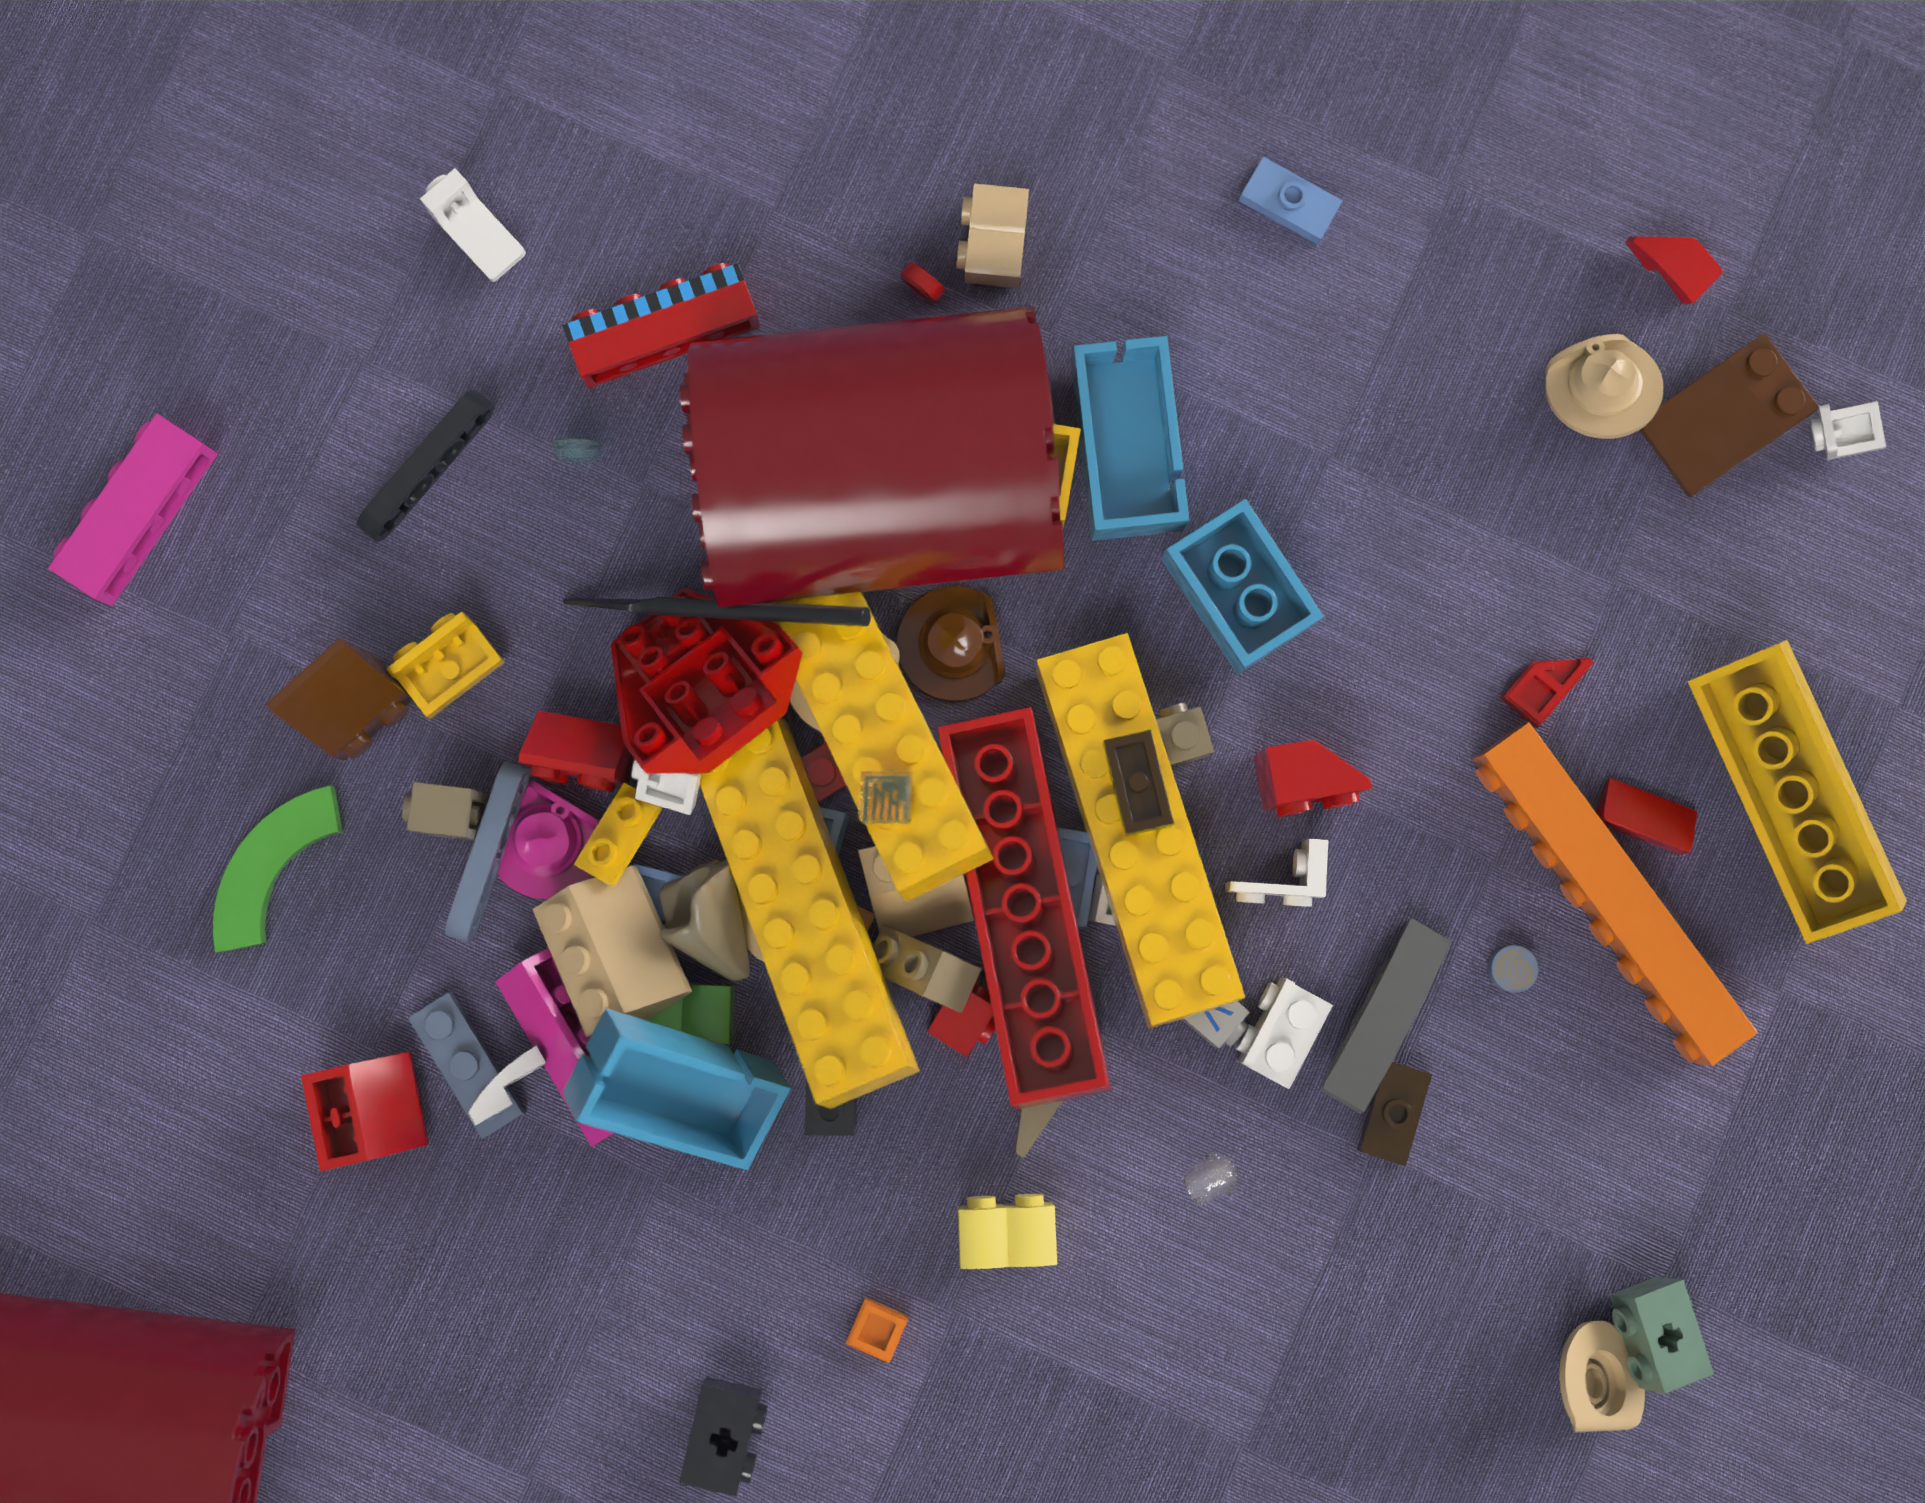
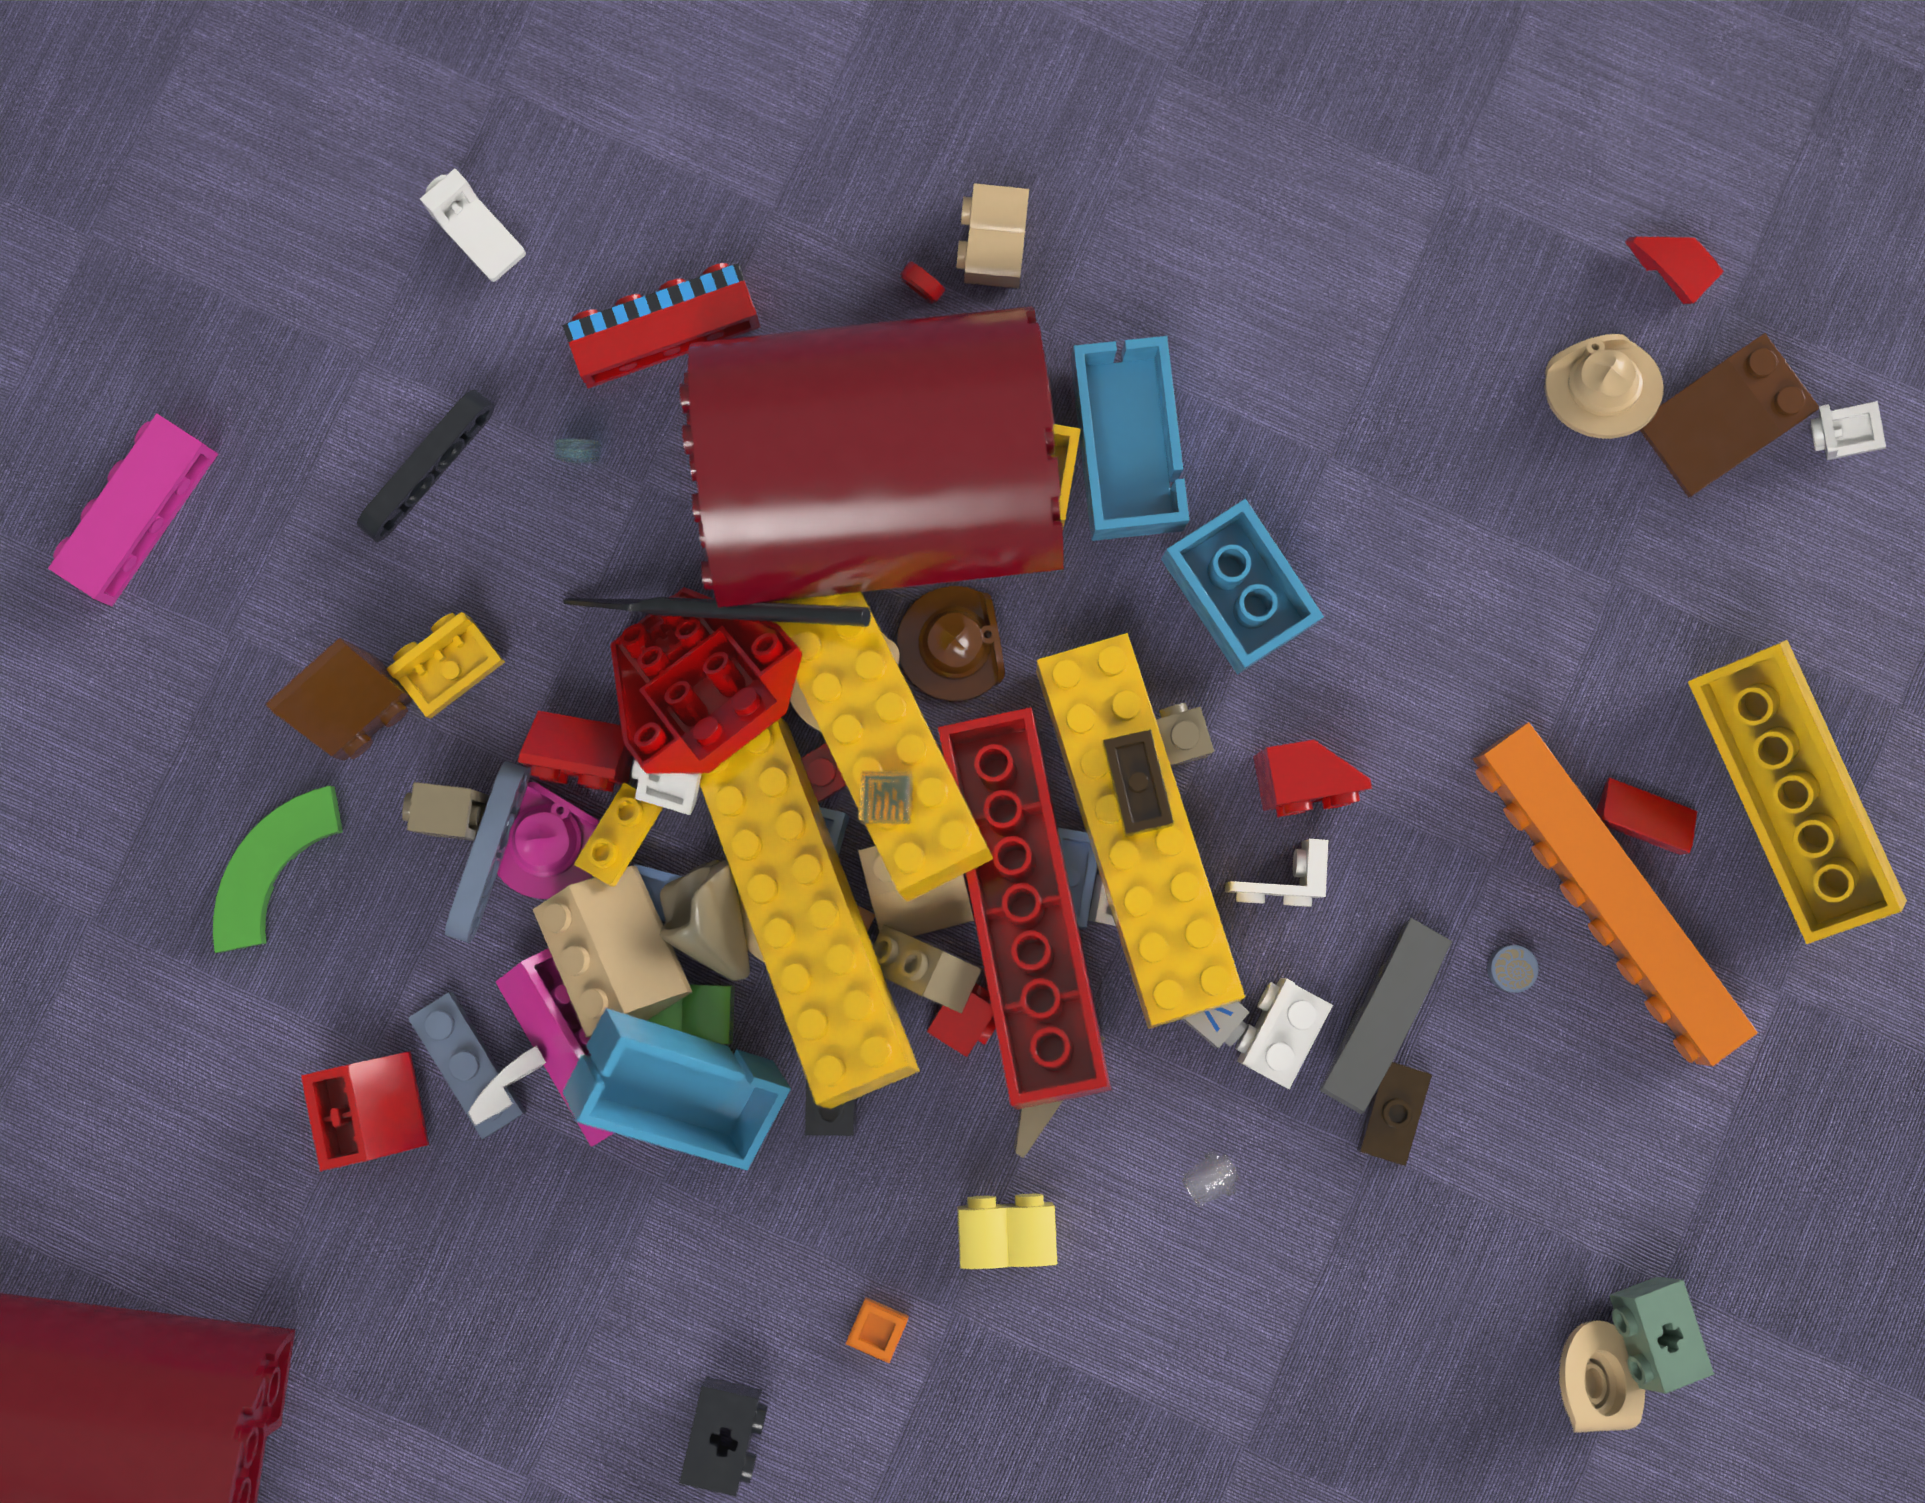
medium blue plate [1239,156,1343,245] -> none
red tile [1500,658,1594,728] -> none

